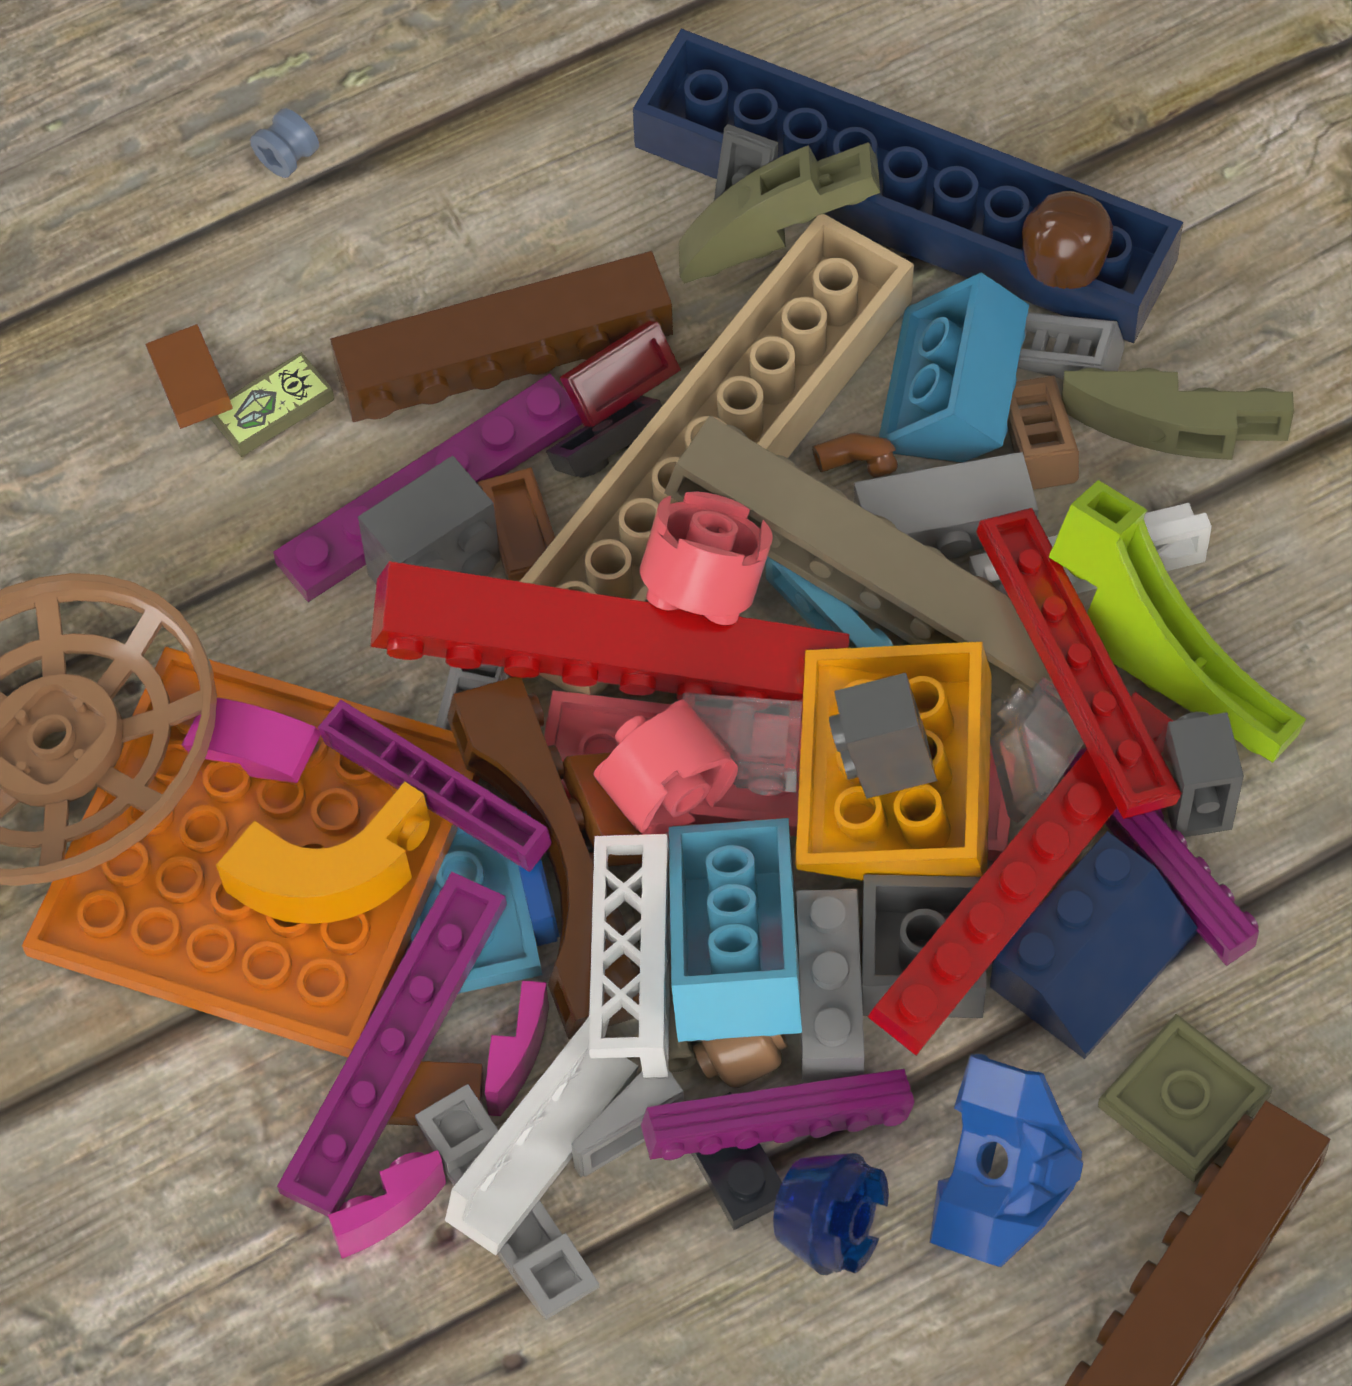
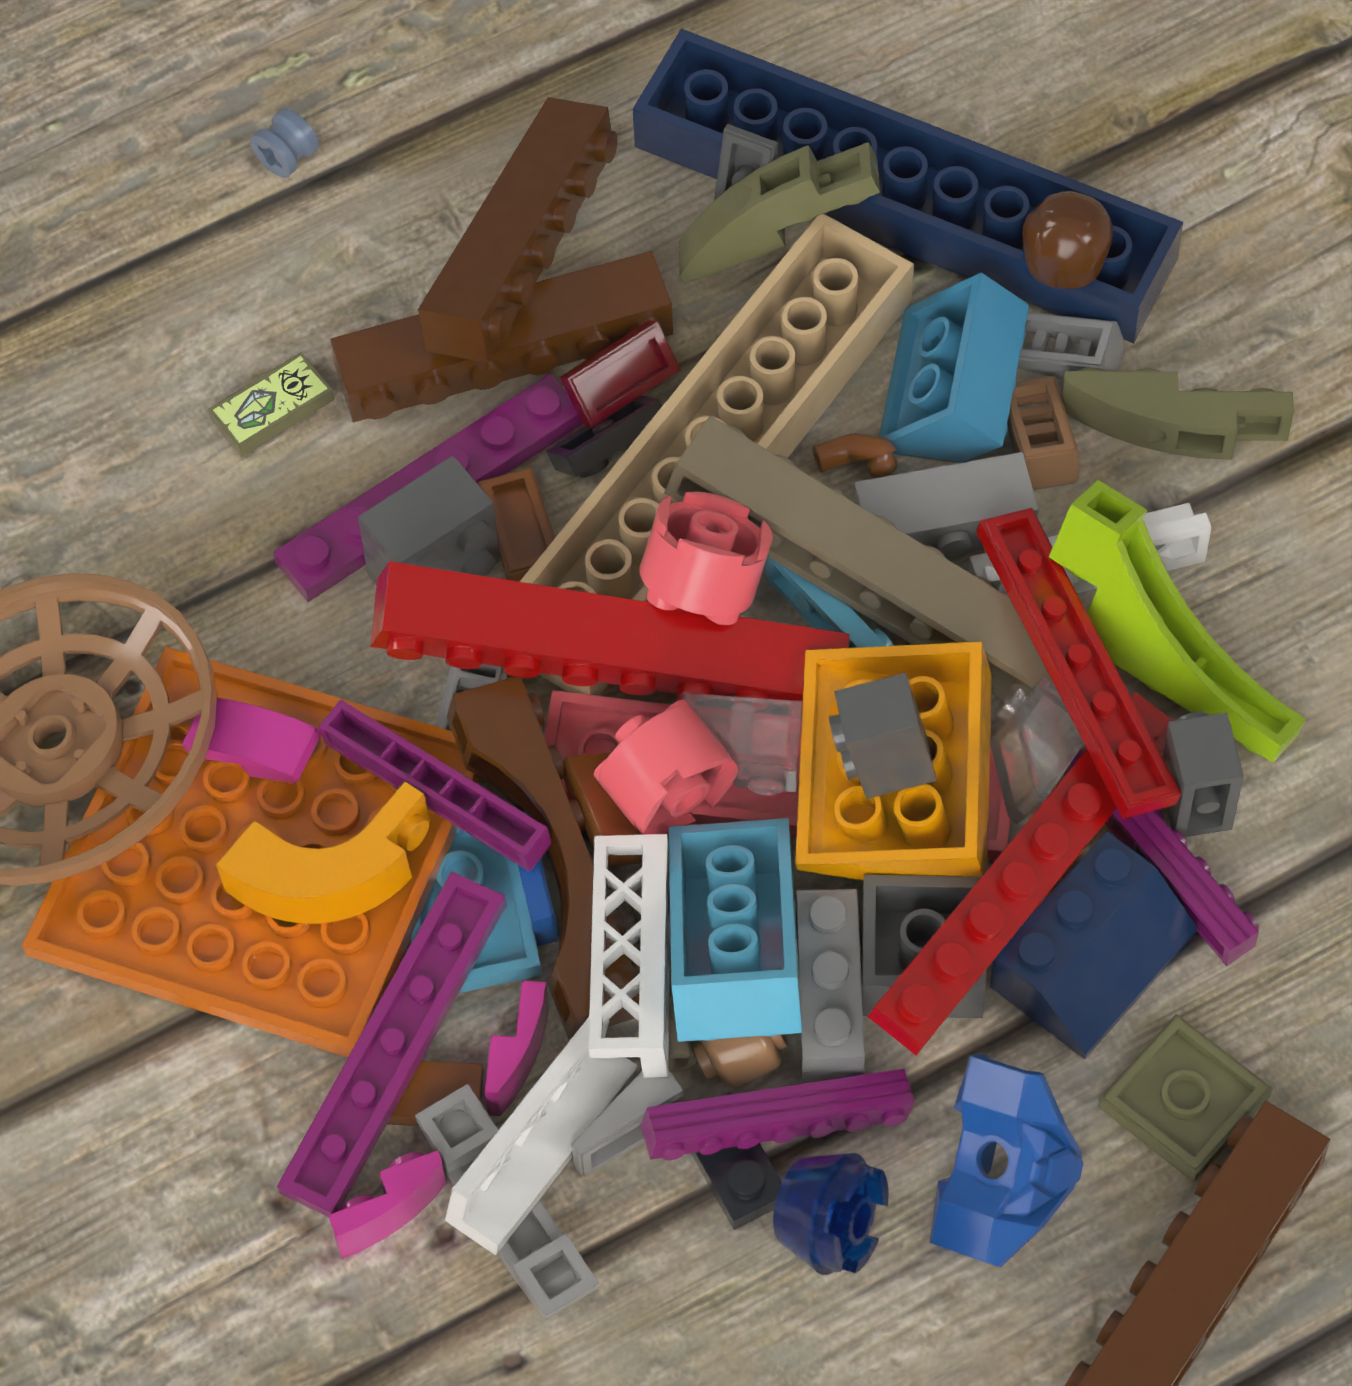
dark orange tile [145,324,233,429] -> none
none -> reddish brown brick [418,97,618,363]

